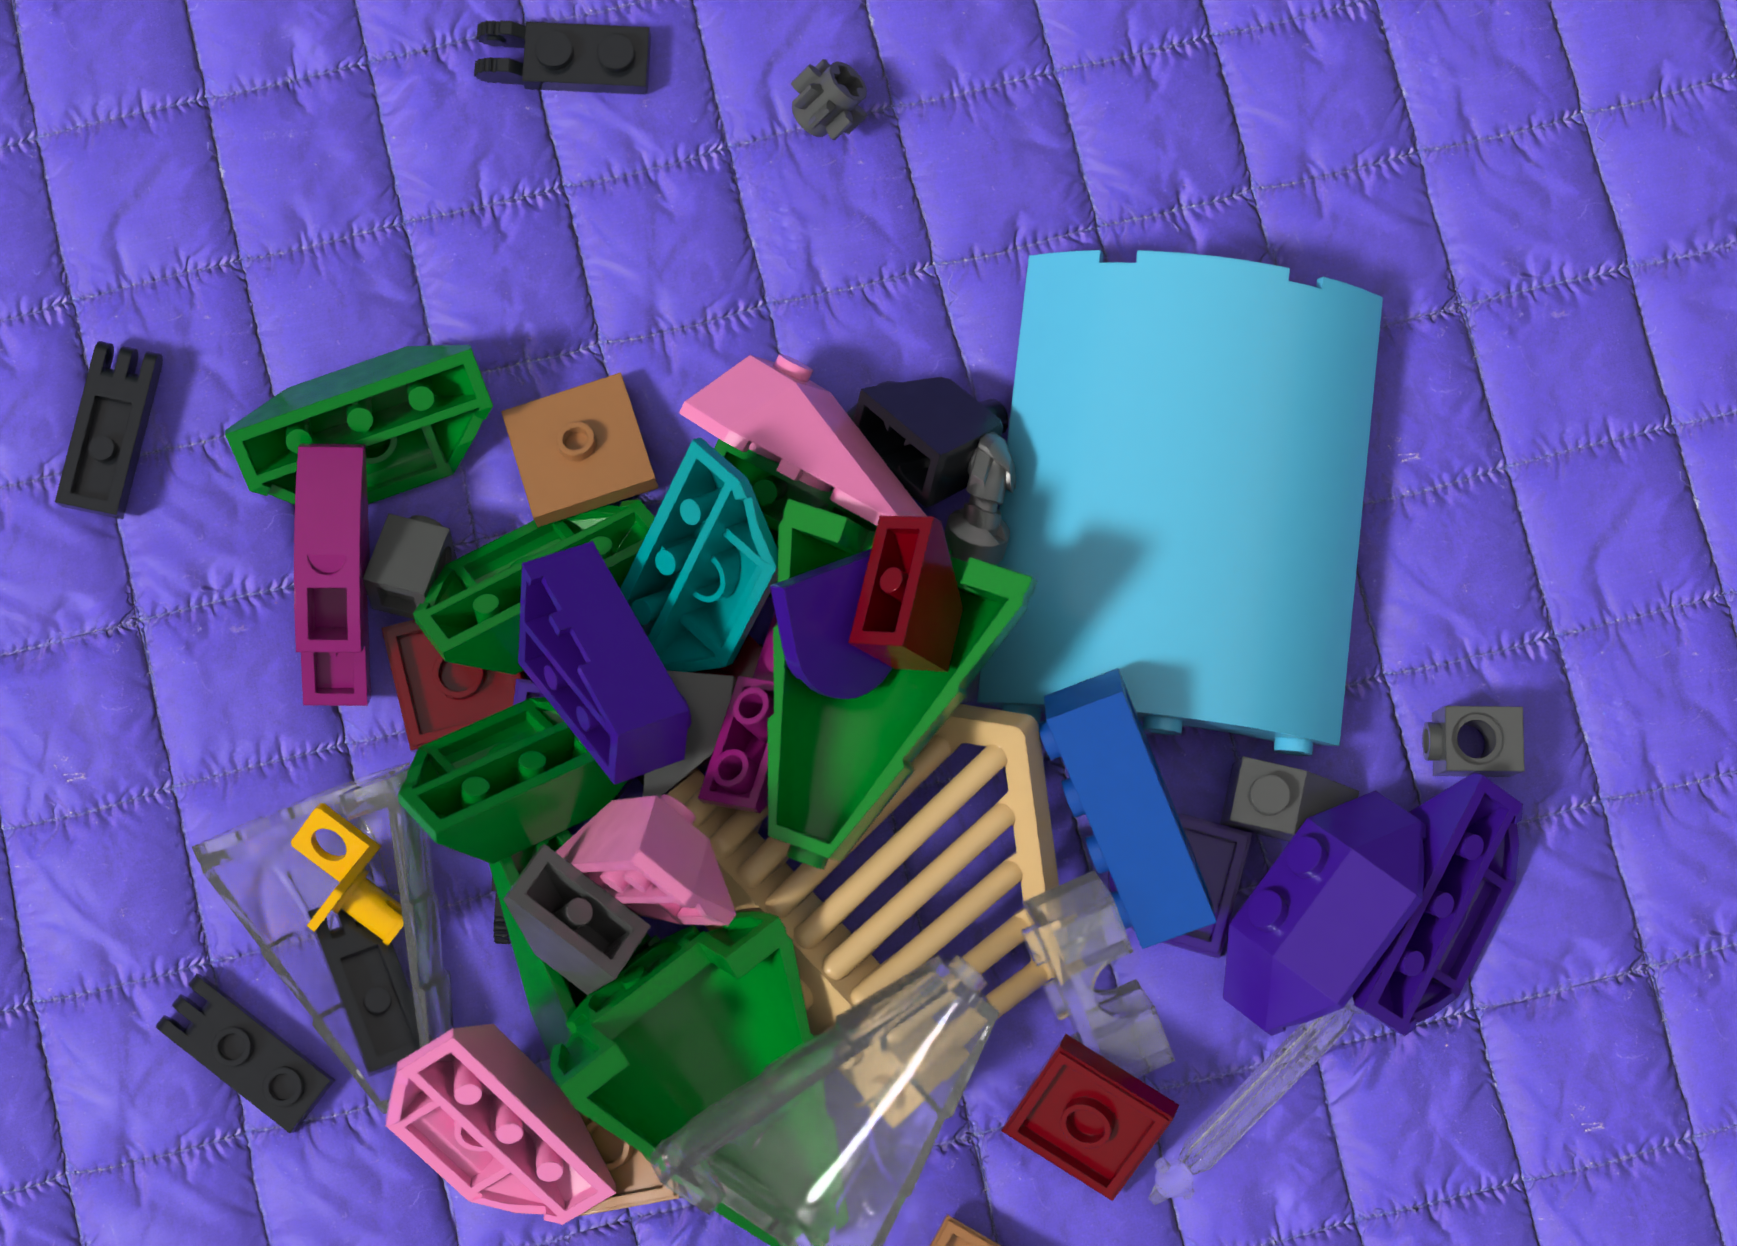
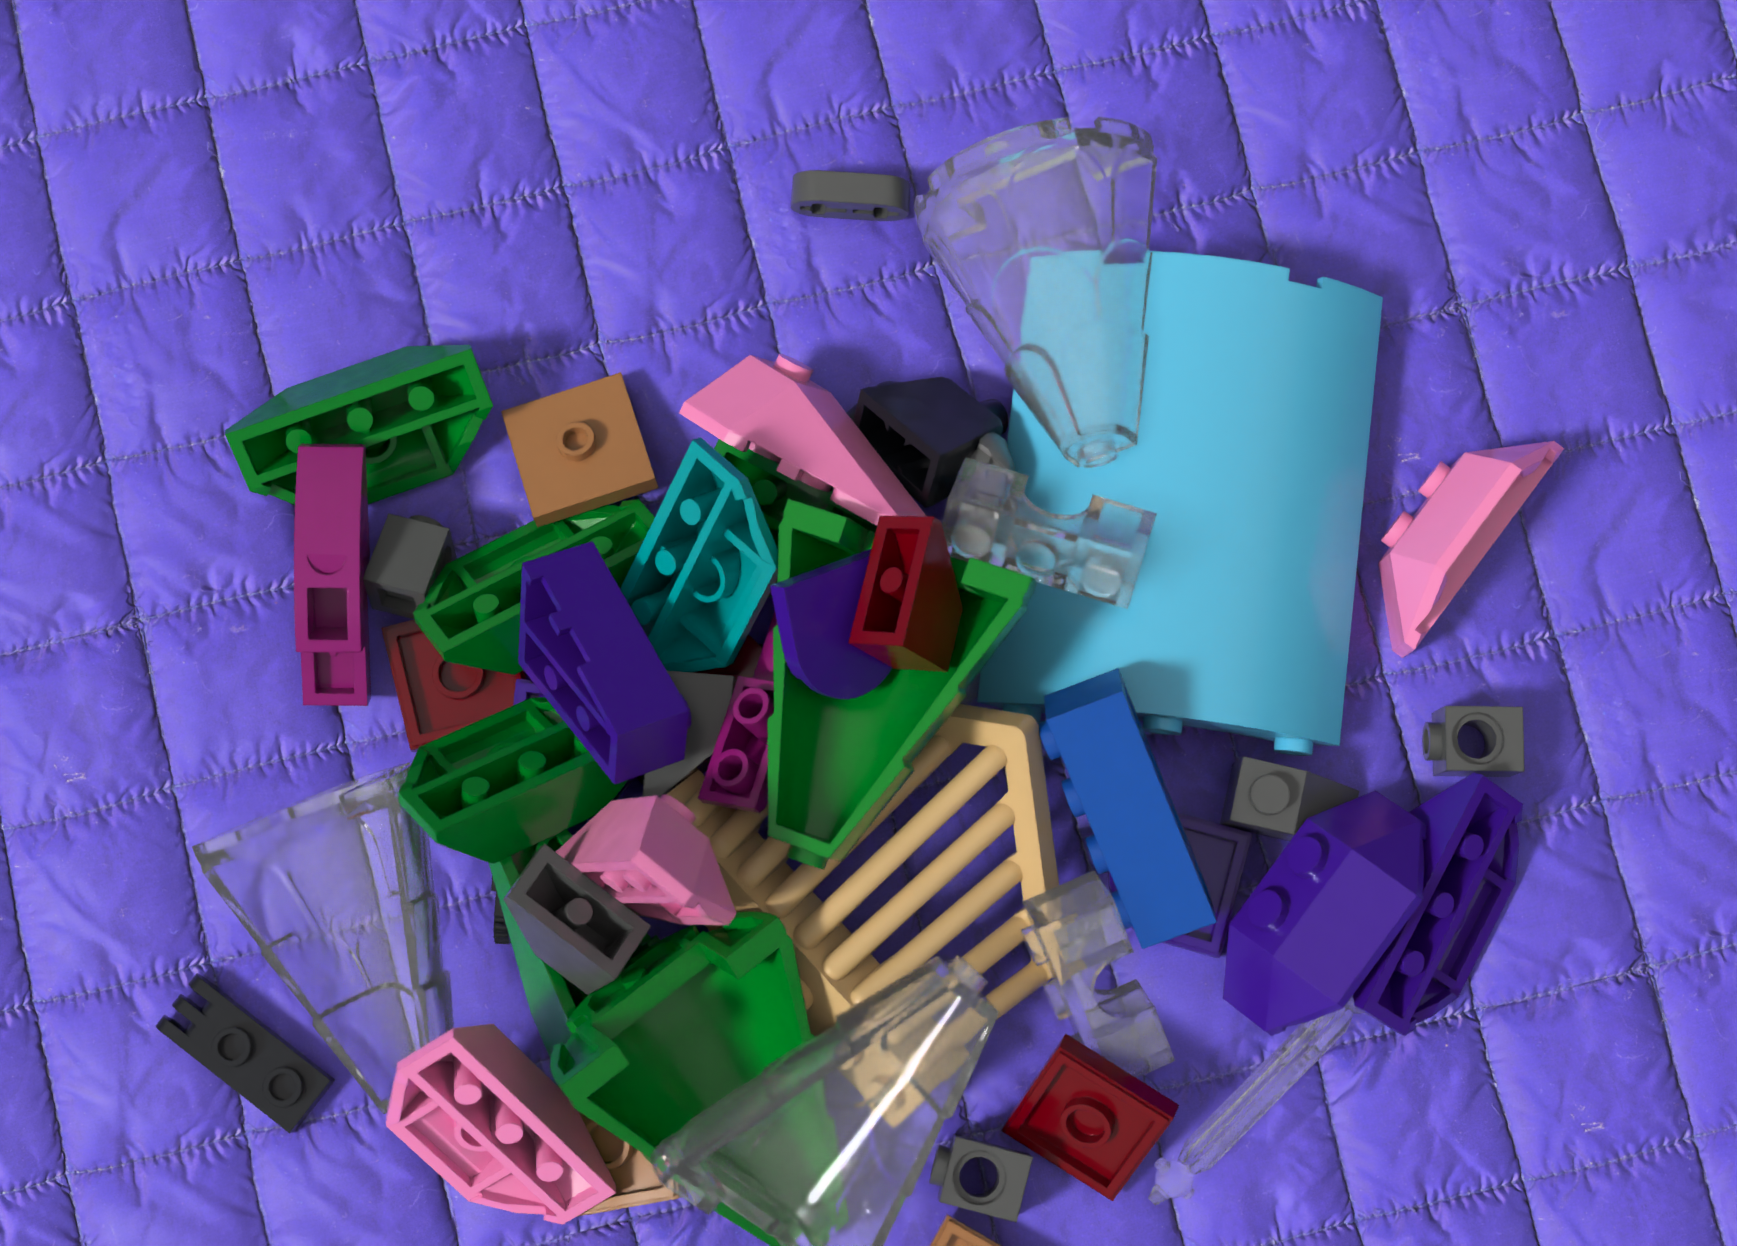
black hinge [55,341,163,519] -> none
yellow bracket [291,803,414,946] -> none
black hinge [307,907,430,1077] -> none
black hinge [474,20,651,95] -> none
dark grey gear [791,59,868,140] -> none
none -> dark grey beam [791,170,911,221]
none -> clear cone [914,117,1157,468]
none -> dark grey brick [929,1134,1033,1223]
none -> clear arch [942,457,1157,609]
none -> bright pink wedge [1378,441,1565,658]

